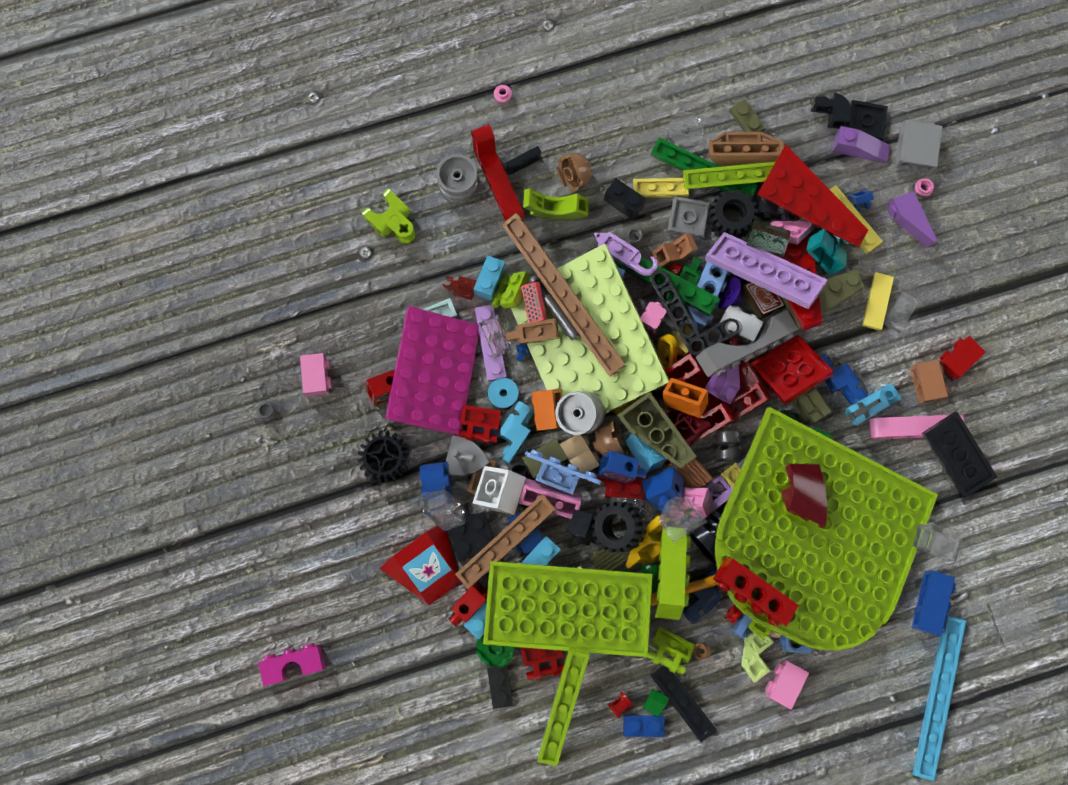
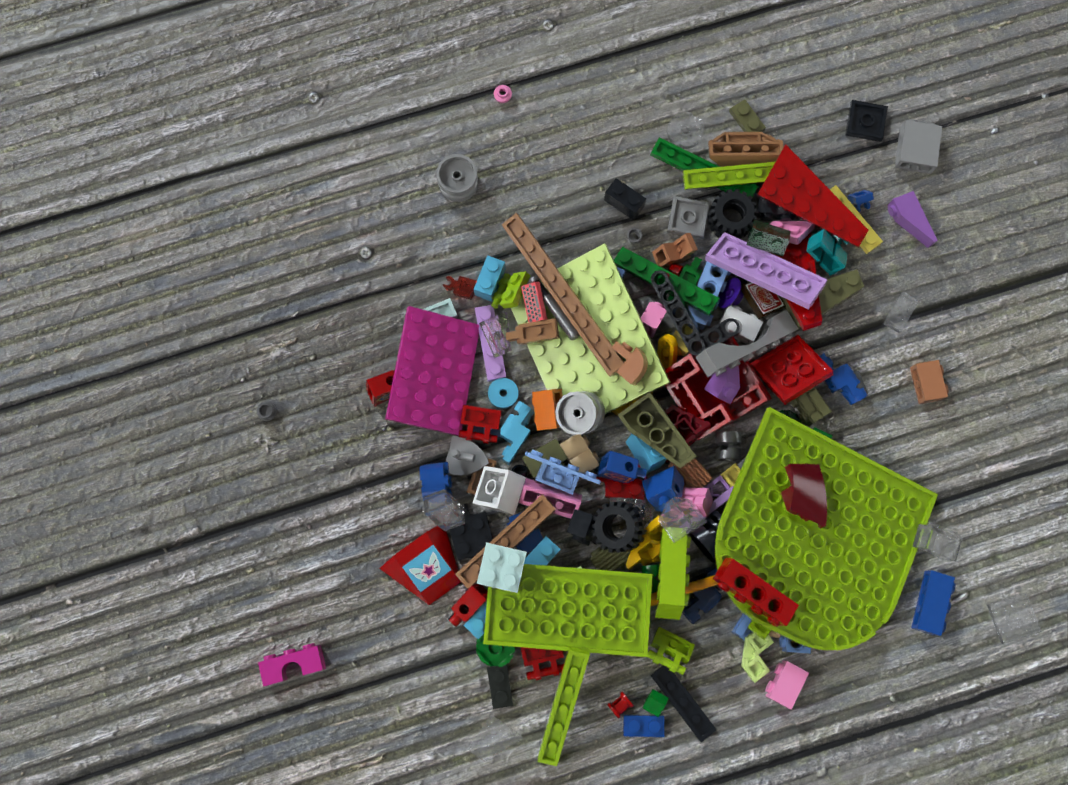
bright pink brick [300,353,332,397] -> none
black gear [357,431,410,483] -> none
lime piece [361,189,415,244] -> none
red beam [471,124,525,221] -> none
black tile [506,146,541,175] -> none
blue bar [516,344,529,361] -> none
lime arch [523,188,589,220] -> none
medium nougat cylinder [557,153,592,192] -> none
medium nougat cylinder [593,420,628,456] -> none
lavender plate [594,232,658,276] -> none
light yellow tile [633,178,689,198] -> none
orange brick [663,378,708,418] -> none
medium nougat hinge [693,643,711,659] -> none
red bush [724,604,742,624] -> none
black brick [811,93,851,129] -> none
medium lavender slope [832,126,890,163] -> none
medium azure plate [845,383,902,425] -> none
light yellow tile [862,272,894,331] -> none
bright pink beam [869,414,965,440] -> none
medium azure tile [912,615,966,782] -> none
bright pink plate [914,179,934,197] -> none
black plate [922,412,998,498] -> none
red brick [939,336,986,381] -> none
none -> light aqua brick [477,542,527,593]
none -> nougat brick [611,341,648,386]

